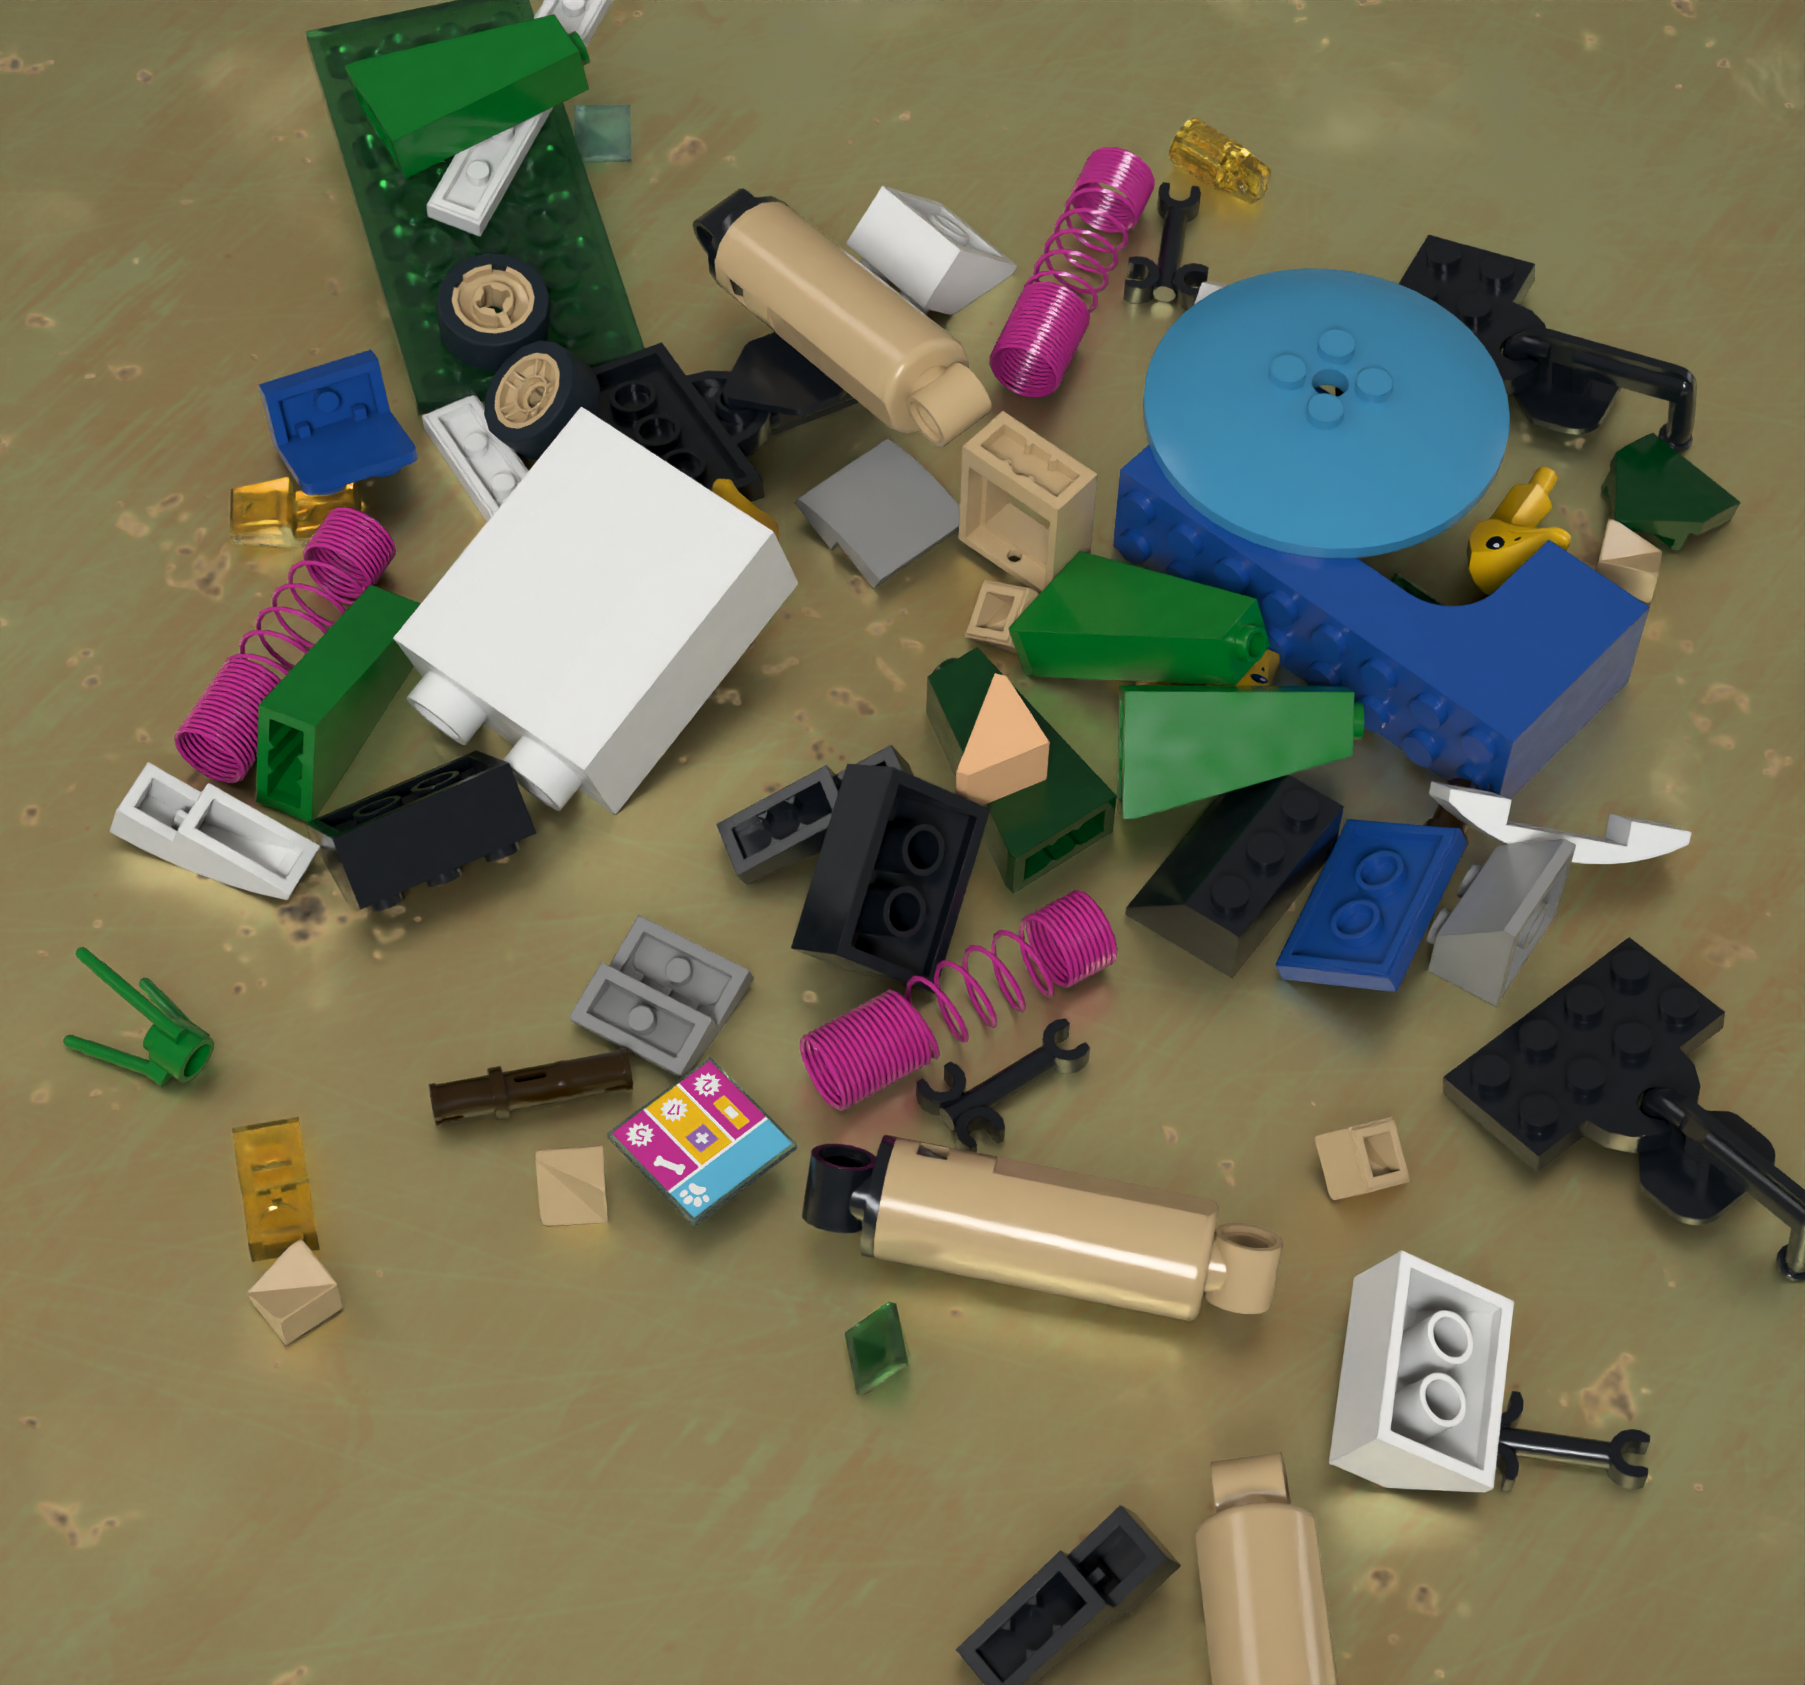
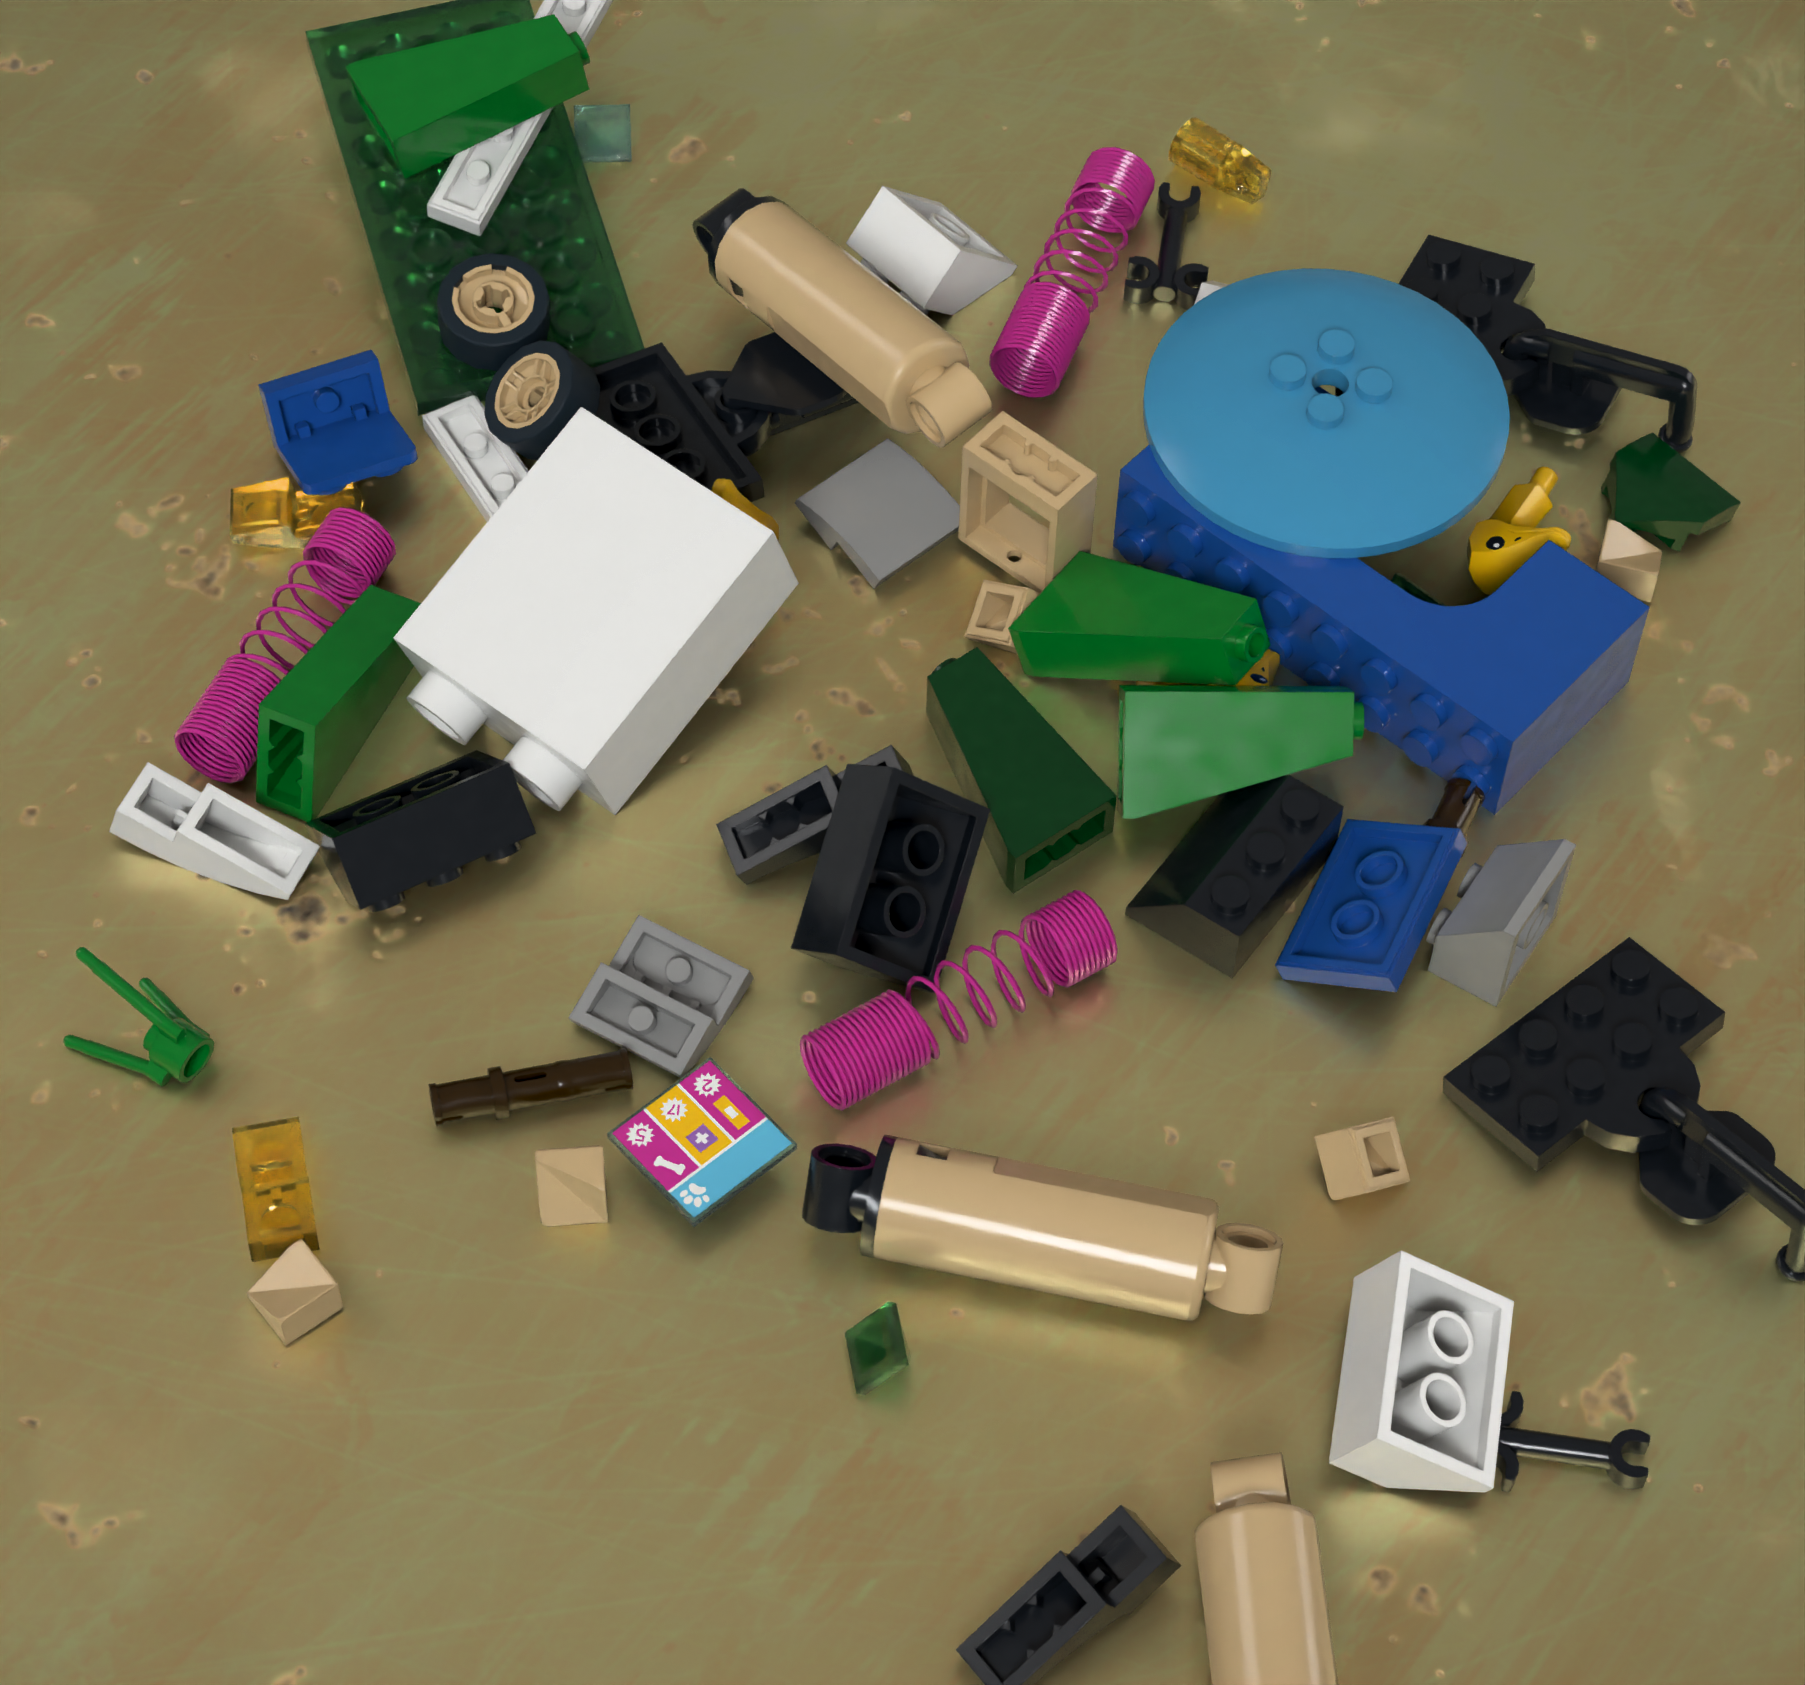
black bar [916,1018,1090,1152] -> none
light nougat slope [955,673,1050,806] -> none
white slope [1429,781,1692,864] -> none

